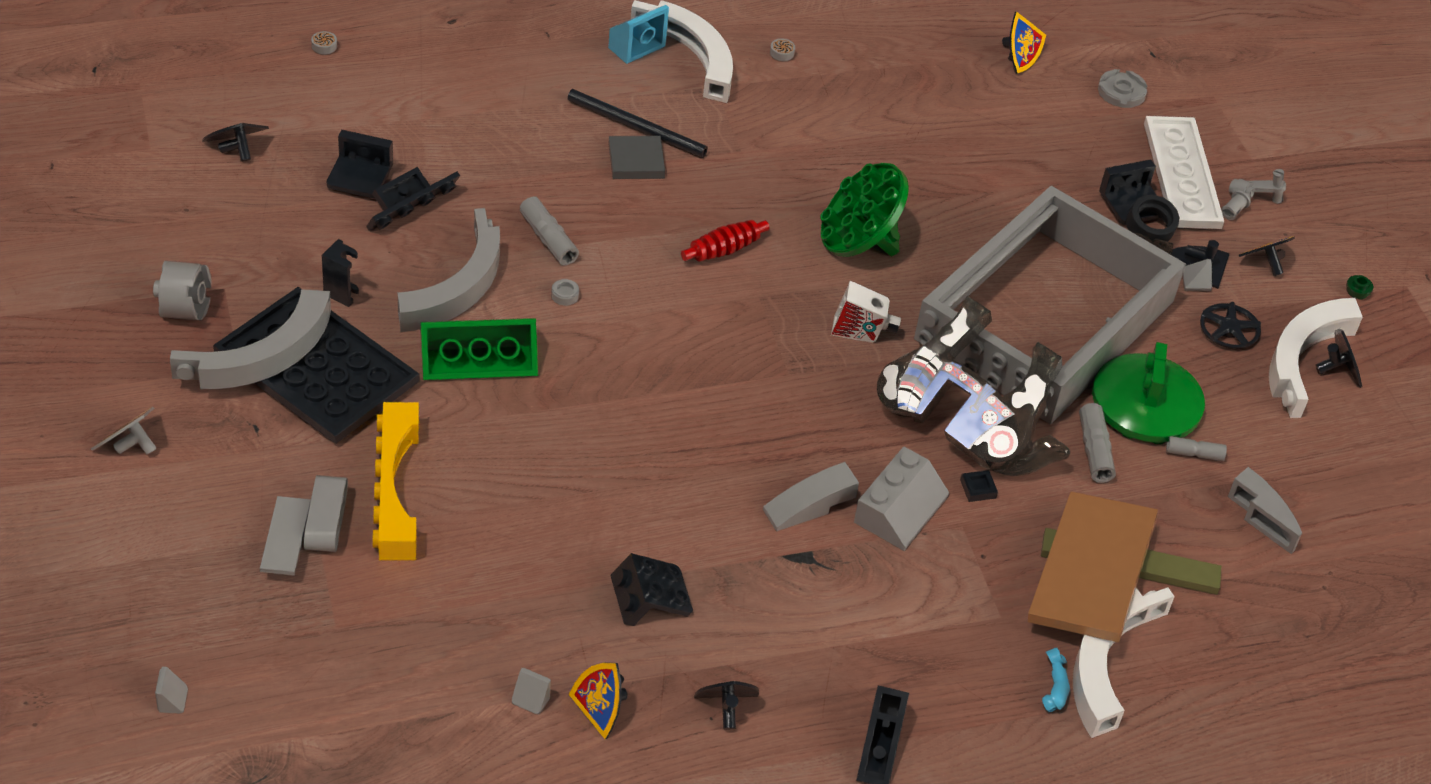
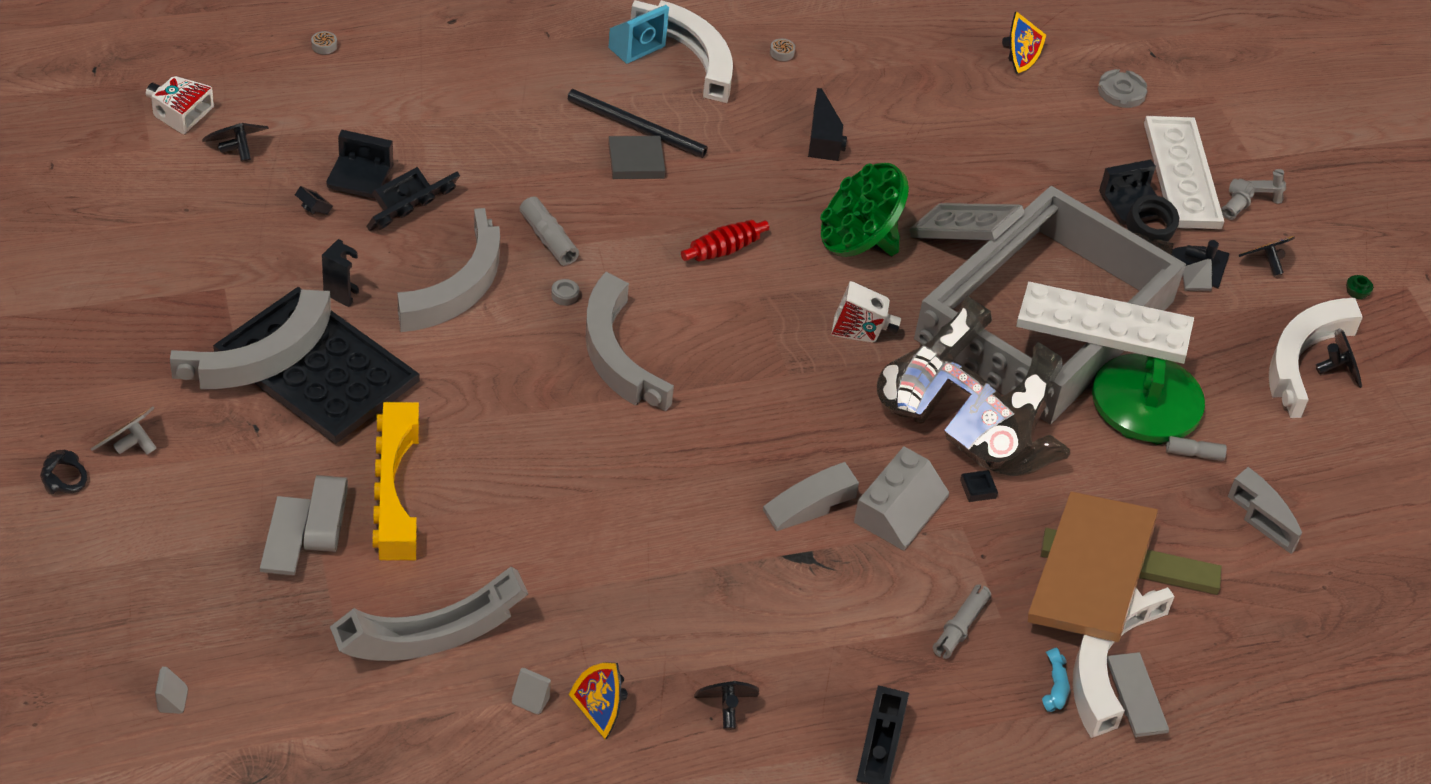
light grey brick [153,261,212,320] -> none
green slope [420,318,538,380] -> none
black bracket [610,553,693,626] -> none
light grey axle [1079,403,1116,483] -> none
black wheel [1200,302,1261,349] -> none
none -> black piece [40,449,87,494]
none -> white torso [146,76,214,134]
none -> black plate [295,186,333,215]
none -> light grey arch [330,567,528,661]
none -> light grey arch [585,272,674,412]
none -> black slope [808,88,847,161]
none -> light grey tile [909,203,1025,240]
none -> light grey pin [932,584,992,659]
none -> white plate [1016,281,1194,364]
none -> light grey piece [1107,652,1169,737]

